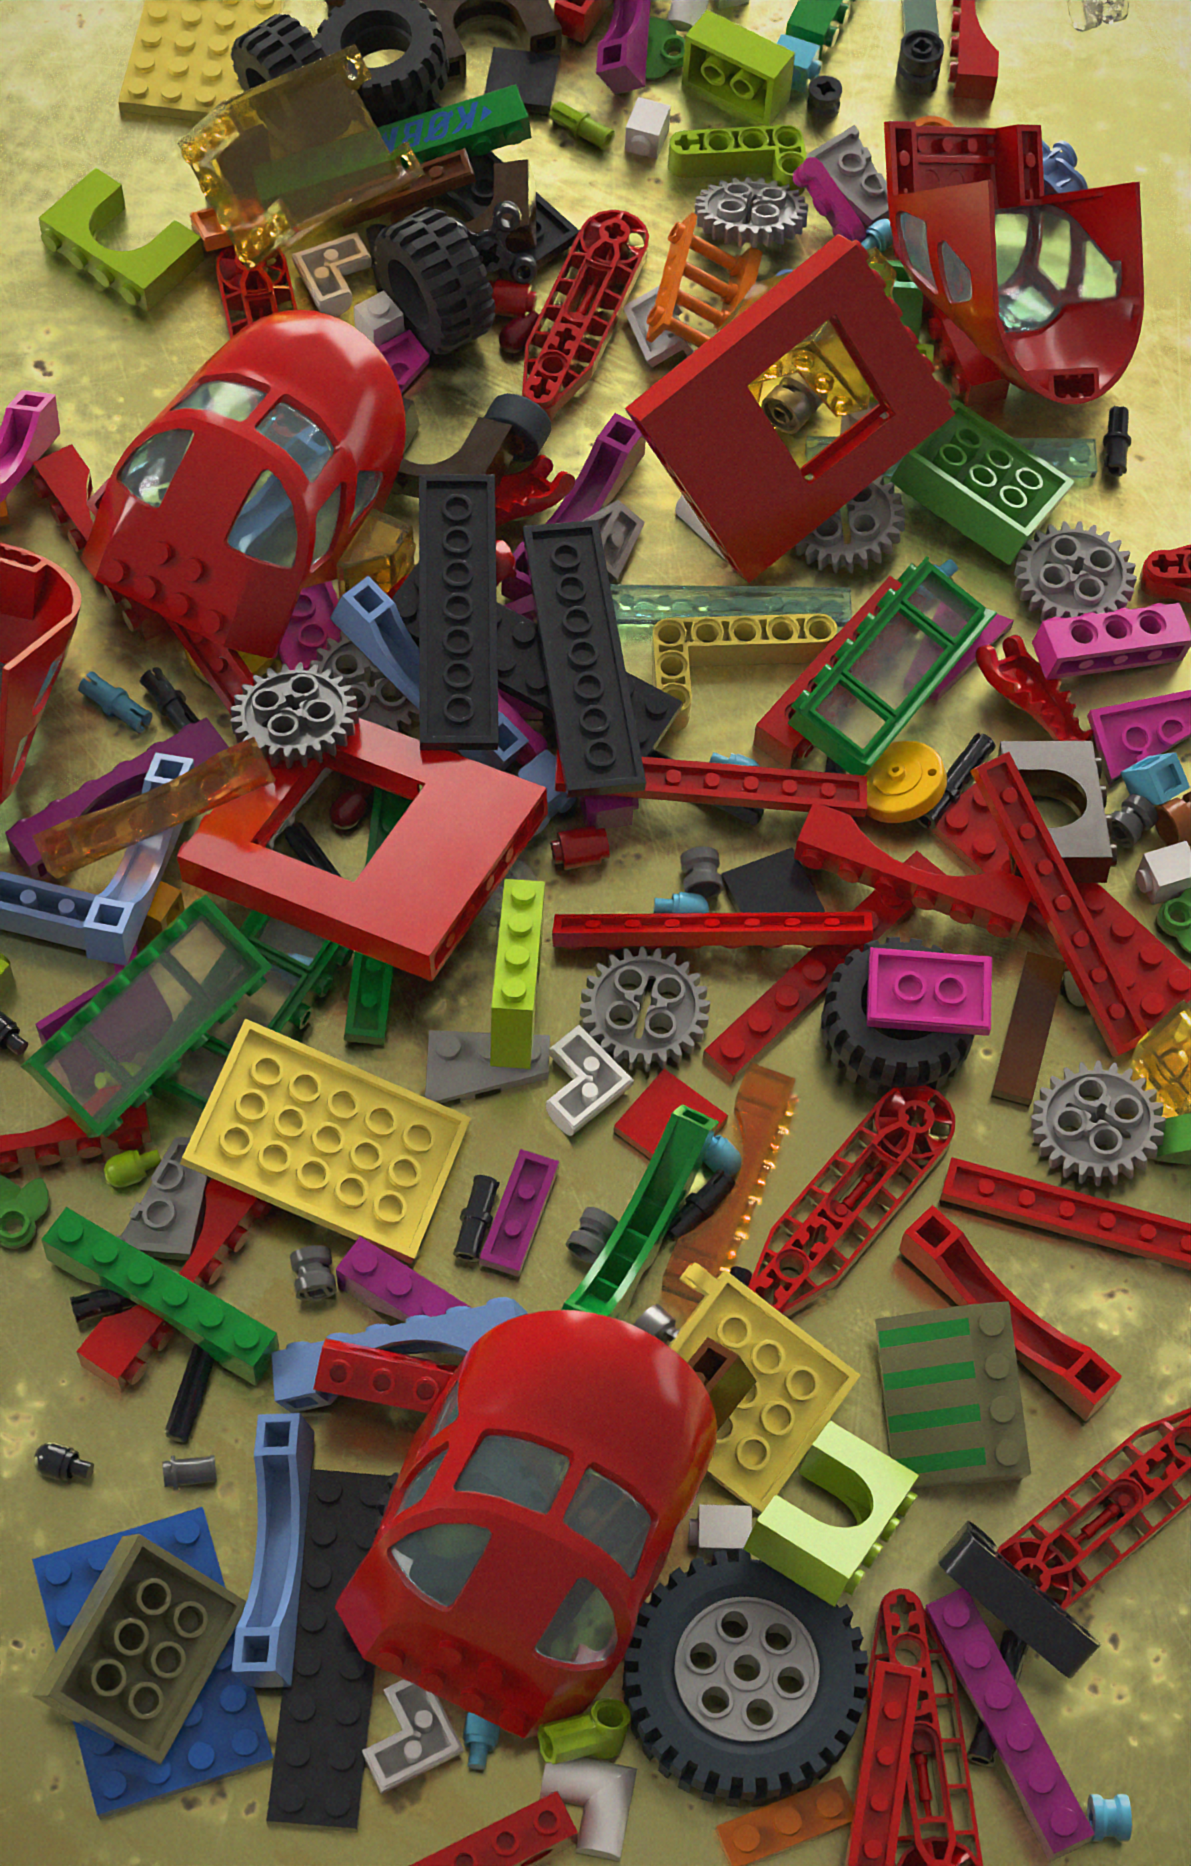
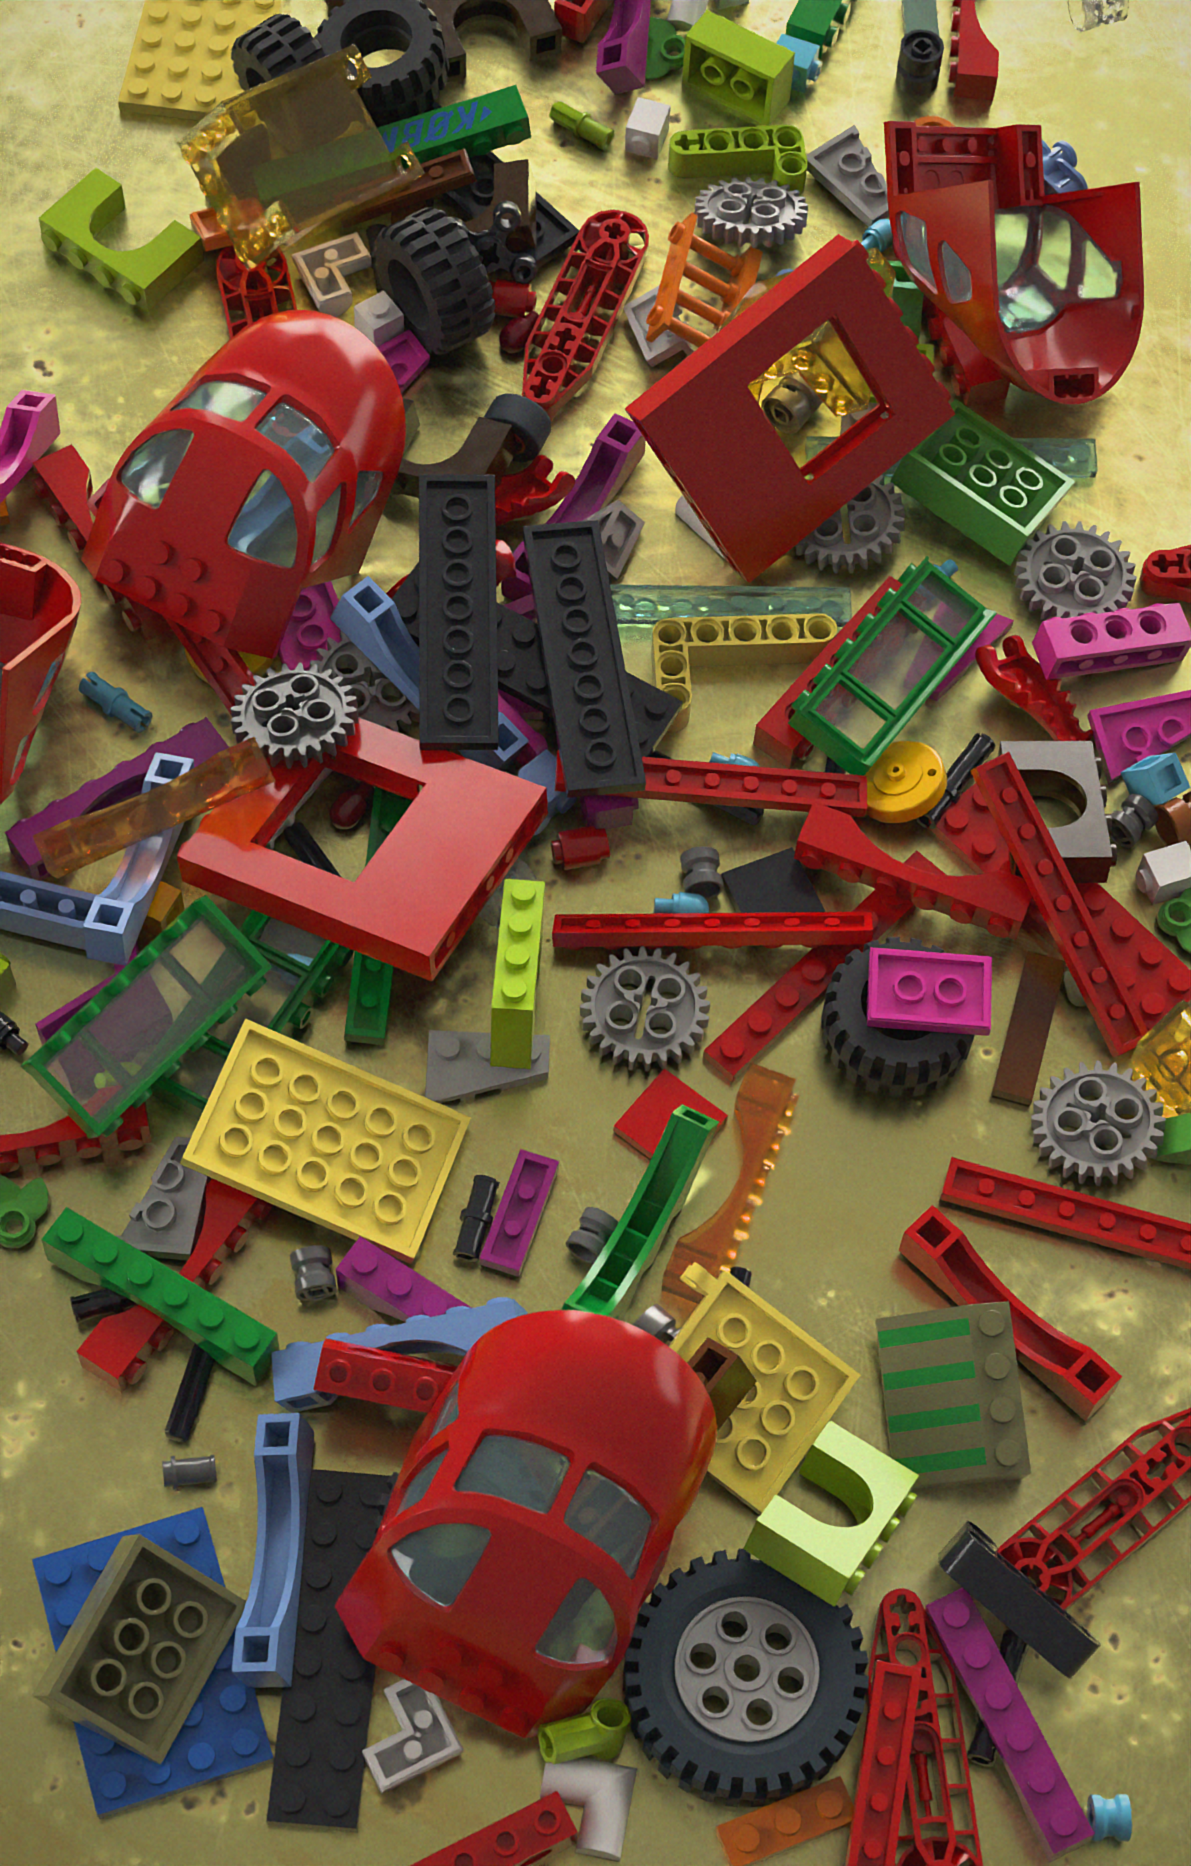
black cylinder [34,1442,94,1481] -> none
lime cylinder [104,1149,161,1187] -> none
black pin [140,667,200,731] -> none
clear yellow slope [336,509,417,600] -> none
medium azure cylinder [463,1712,500,1769] -> none
black tile [484,47,560,114] -> none
white brick [546,1025,634,1136] -> none
black pin [666,1169,737,1246] -> none
white brick [688,1505,752,1560] -> none
medium azure cylinder [703,1135,742,1176] -> none
red beam [748,1085,956,1317] -> none
dark pink plate [793,157,866,243] -> none
black wheel [806,75,843,120] -> none
black axle [1102,406,1132,477] -> none

